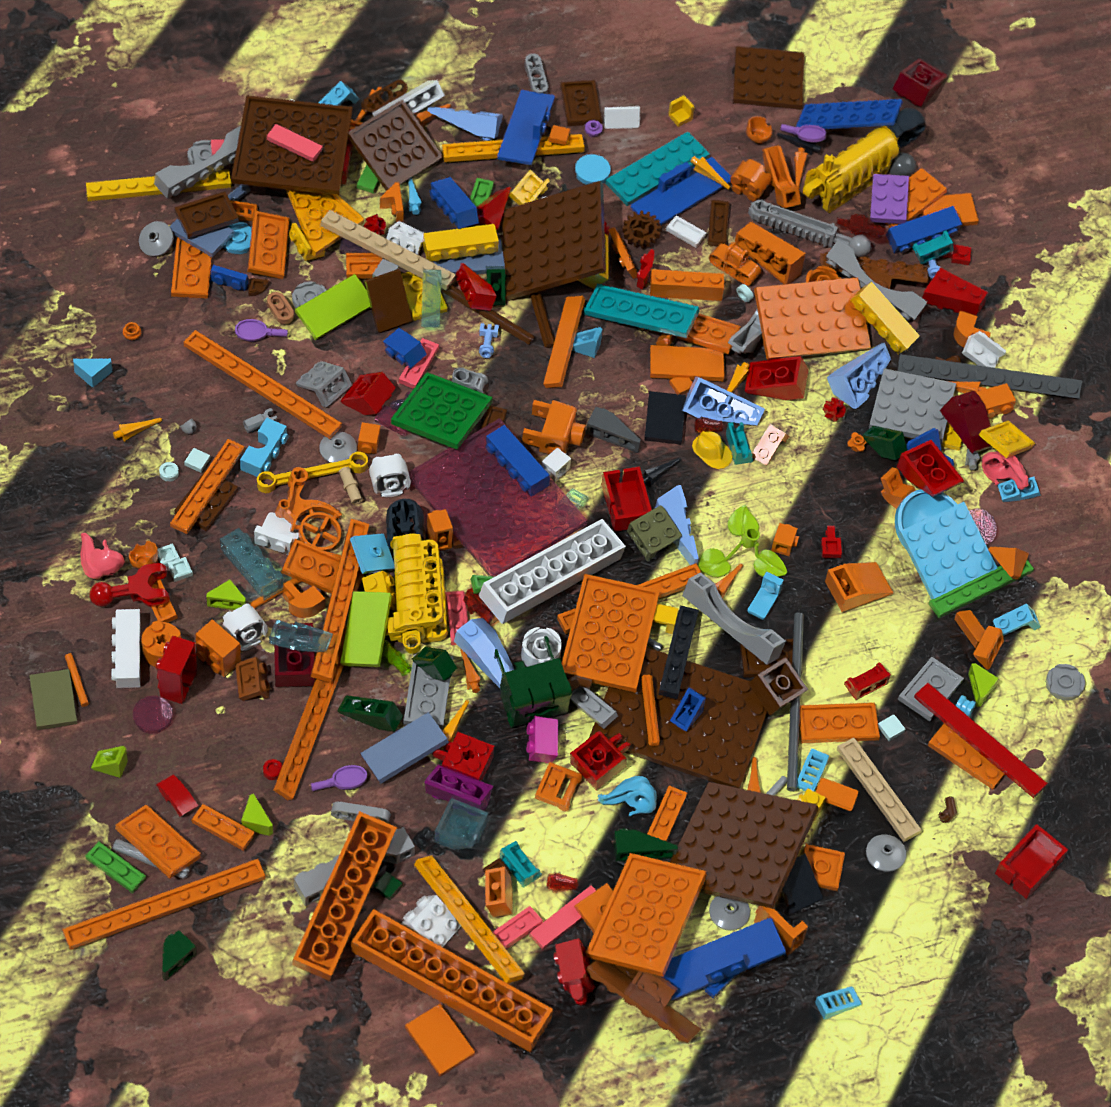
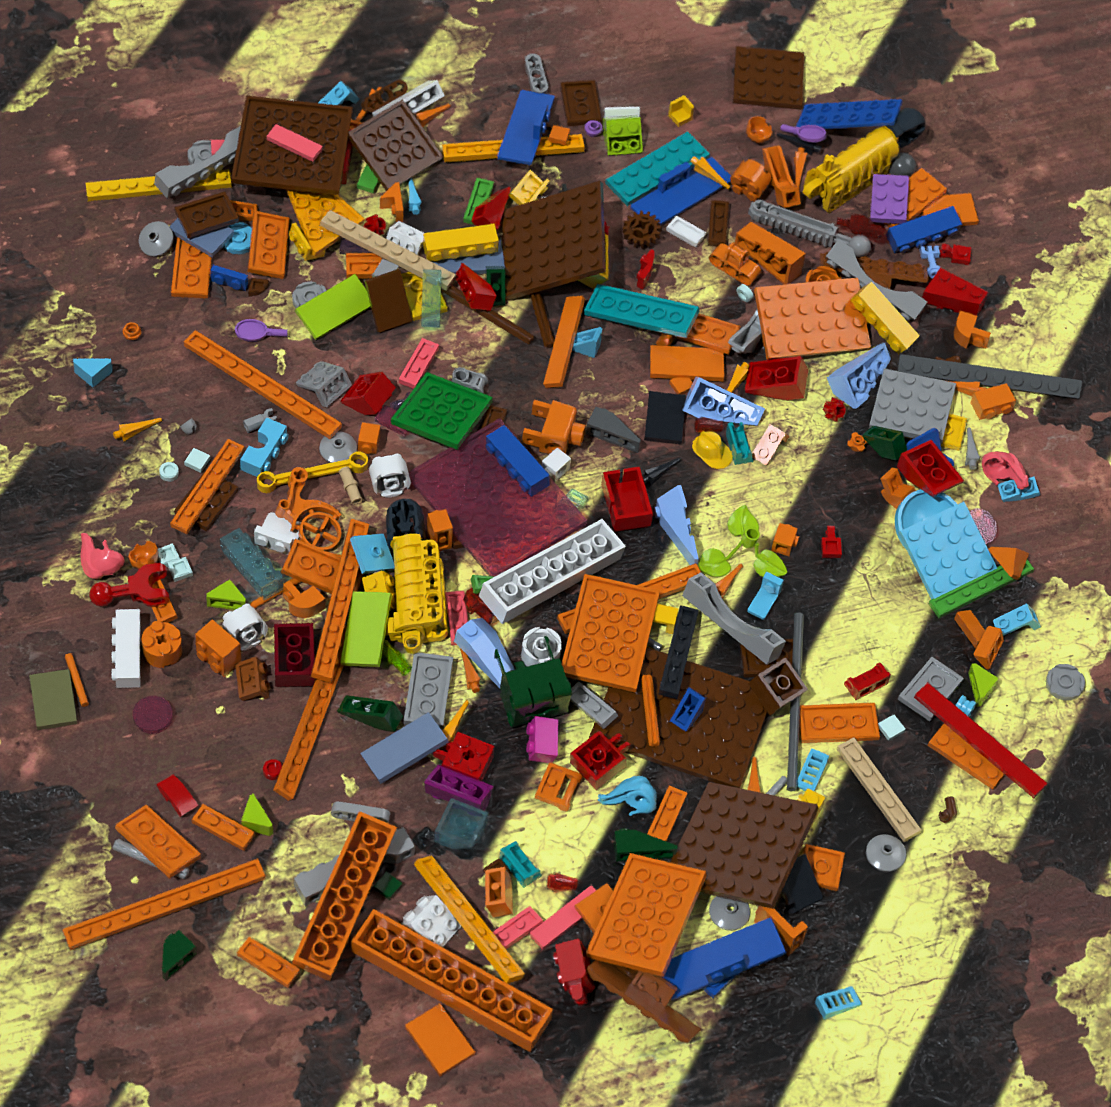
bright green tile [85,842,146,893] -> none
lime slope [91,746,128,778] -> none
red piece [156,635,197,704] -> none
sand blue piece [227,184,250,201] -> none
nougat plate [267,292,294,324] -> none
clear light blue slope [269,619,333,652] -> none
medium lavender piece [311,765,367,791] -> none
blue brick [383,328,427,368] -> none
dark green slope [412,647,458,681] -> none
light blue wedge [428,107,503,141] -> none
blue brick [430,177,479,229] -> none
light blue hinge [479,323,499,358] -> none
reddish brown arm [568,675,592,691] -> none
medium azure tile [575,154,610,185] -> none
orange plate [608,227,638,279] -> none
olive bracket [627,505,682,562] -> none
orange brick [650,269,724,301] -> none
orange slope [816,778,859,811] -> none
orange slope [825,562,893,612] -> none
dark red slope [892,58,948,107] -> none
teal hinge [913,231,954,264] -> none
dark red slope [940,391,992,454] -> none
white bracket [962,331,1006,368] -> none
yellow tile [979,420,1035,458] -> none
red piece [995,824,1068,899] -> none
none -> orange plate [237,937,300,988]
none -> lime slope [603,115,643,155]

